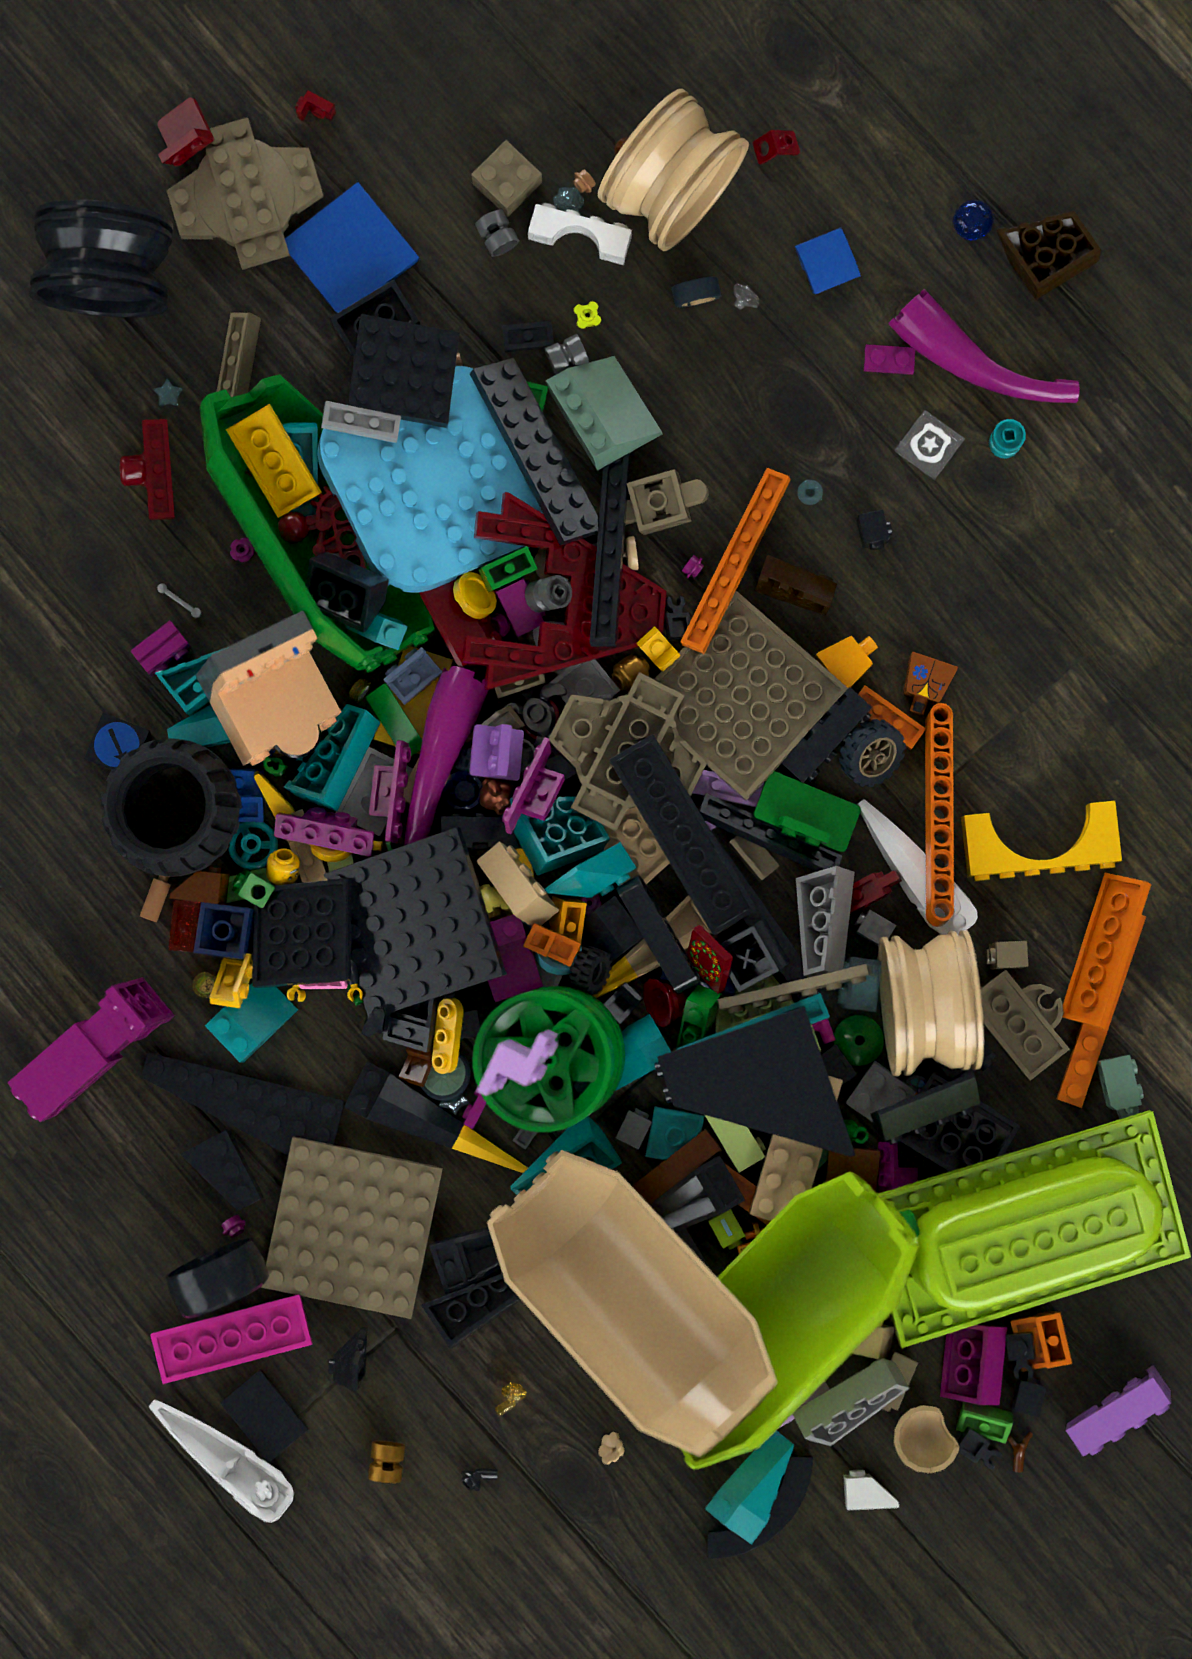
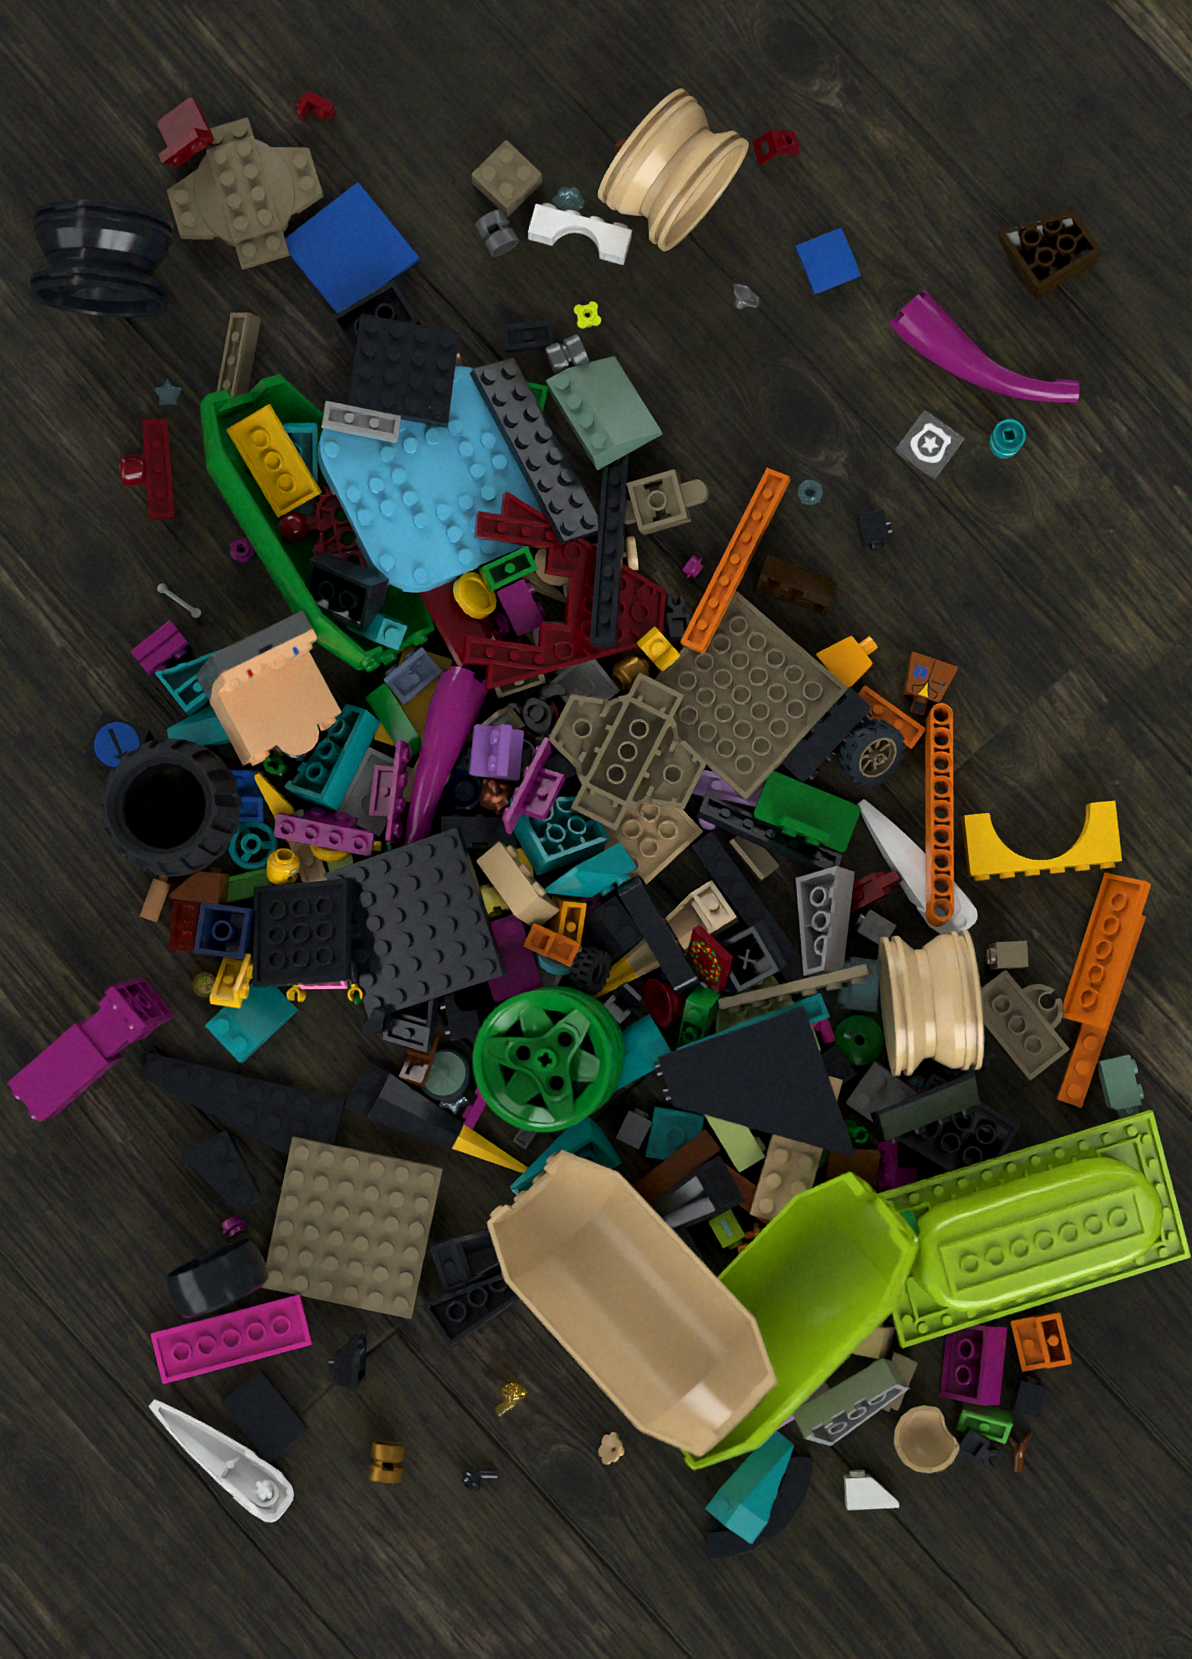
green bracket [232,868,274,908] -> none
clear yellow tile [349,678,372,703] -> none
yellow plate [432,998,463,1074] -> none
lavender bracket [477,1030,558,1096] -> none
dark grey wheel [525,575,572,613] -> none
medium nougat plate [573,170,595,193] -> none
black plate [609,734,758,936] -> none
black wheel [672,276,721,307] -> none
magenta plate [863,345,915,375] -> none
clear blue helmet [953,200,993,240] -> none
black plate [1006,1332,1036,1378] -> none
medium lavender wedge [1066,1365,1171,1456] -> none

